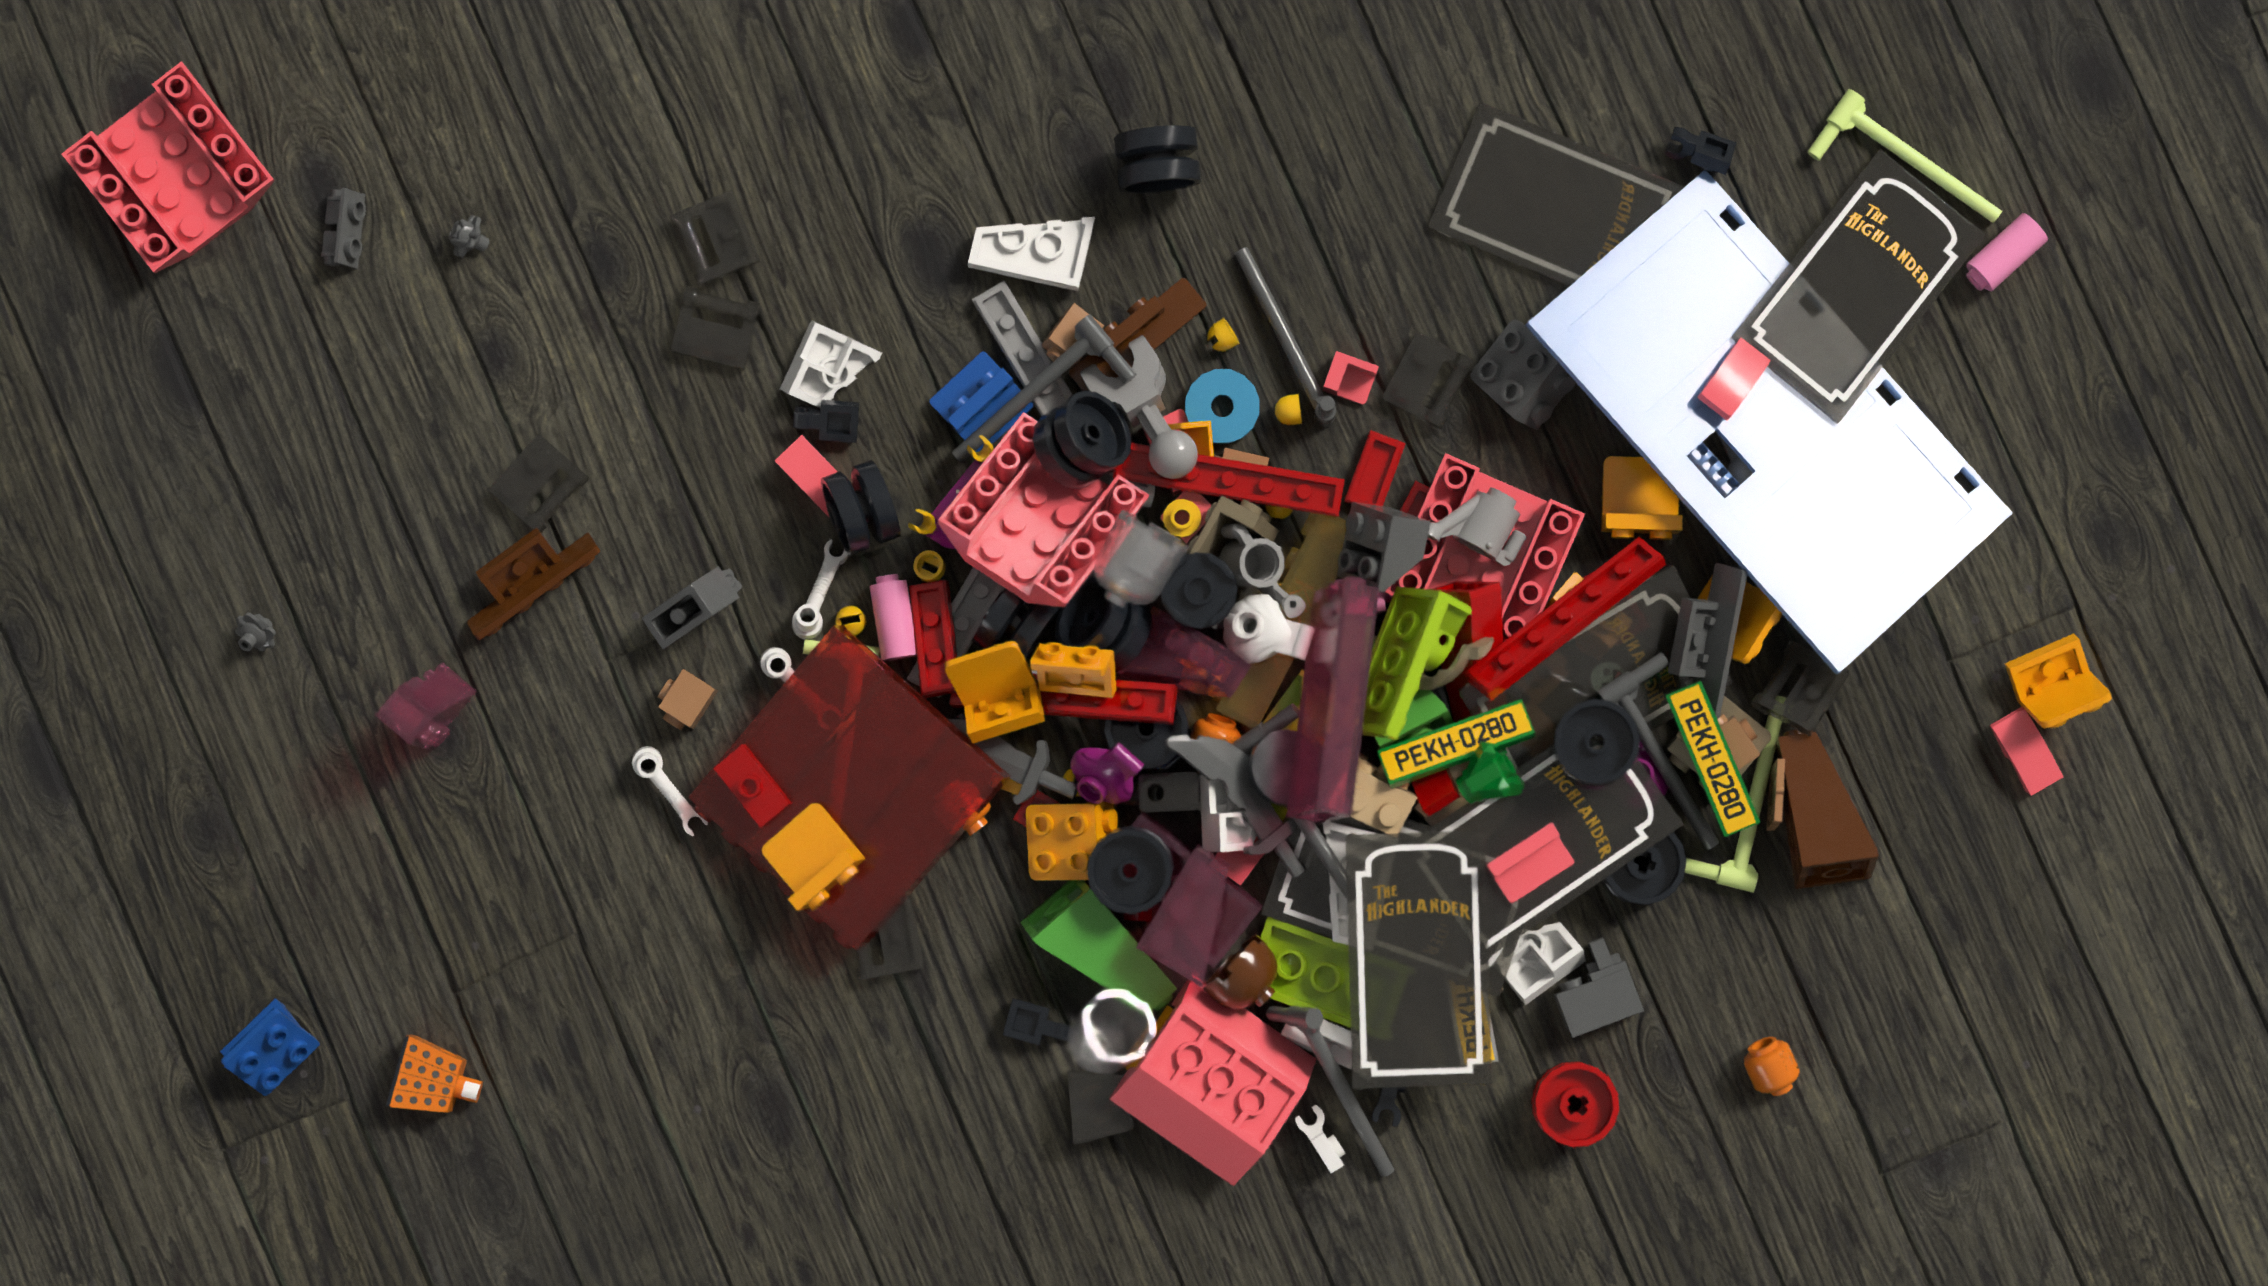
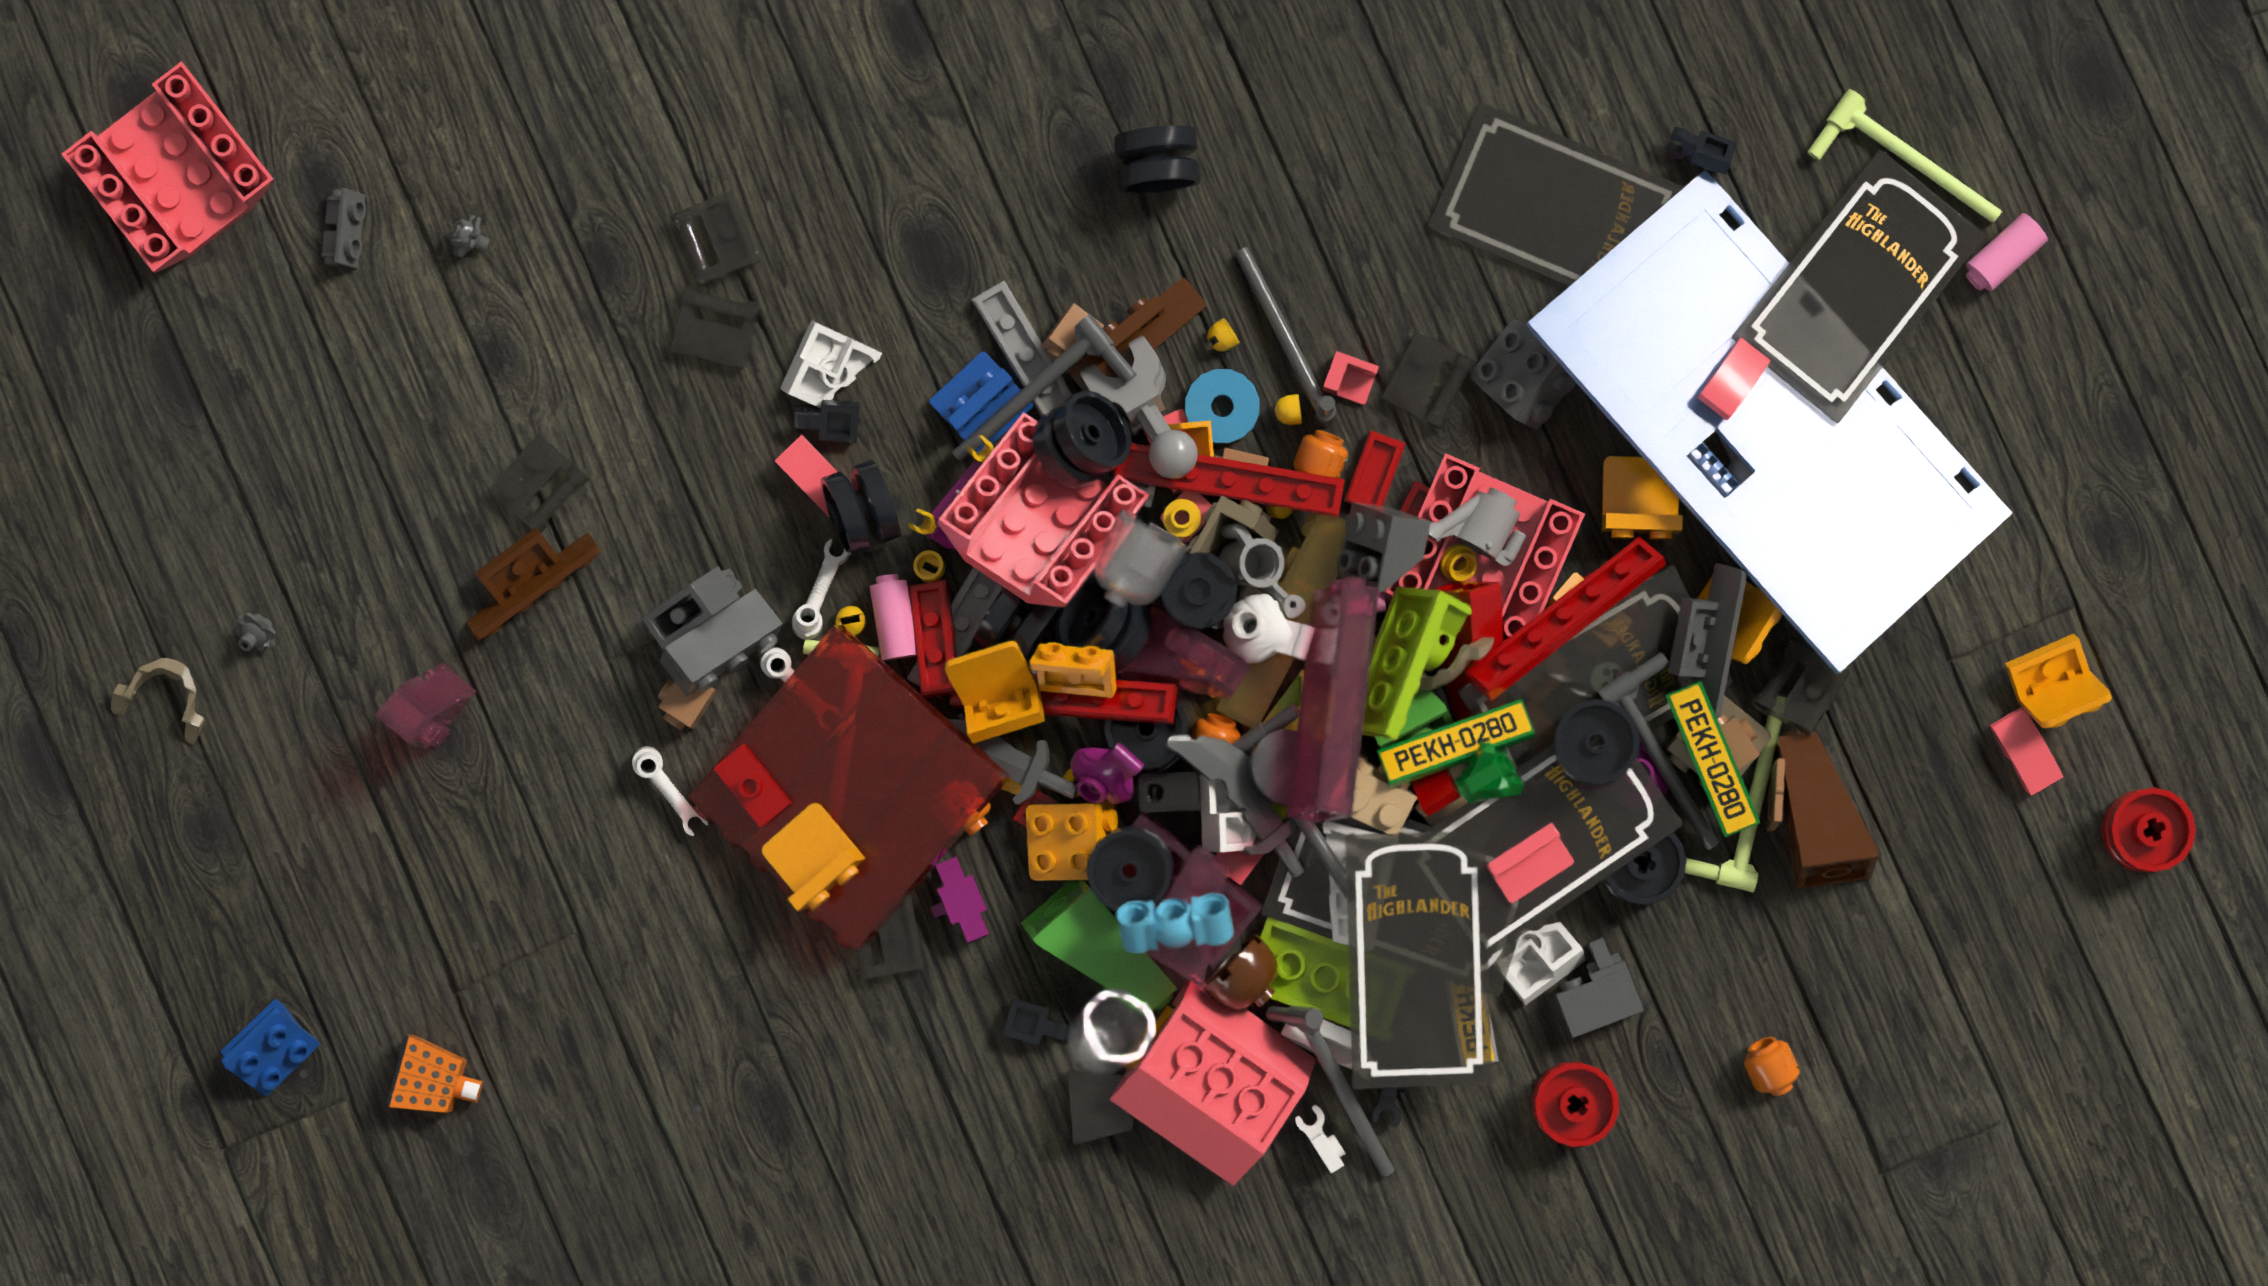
white wing [968,217,1095,291] -> none
none -> dark tan helmet [111,658,204,745]
none -> brick [660,588,783,696]
none -> magenta piece [930,857,989,943]
none -> medium azure piece [1116,893,1233,953]
none -> orange head [1293,430,1348,478]
none -> yellow plate [1440,544,1477,581]
none -> red wheel [2101,788,2196,873]

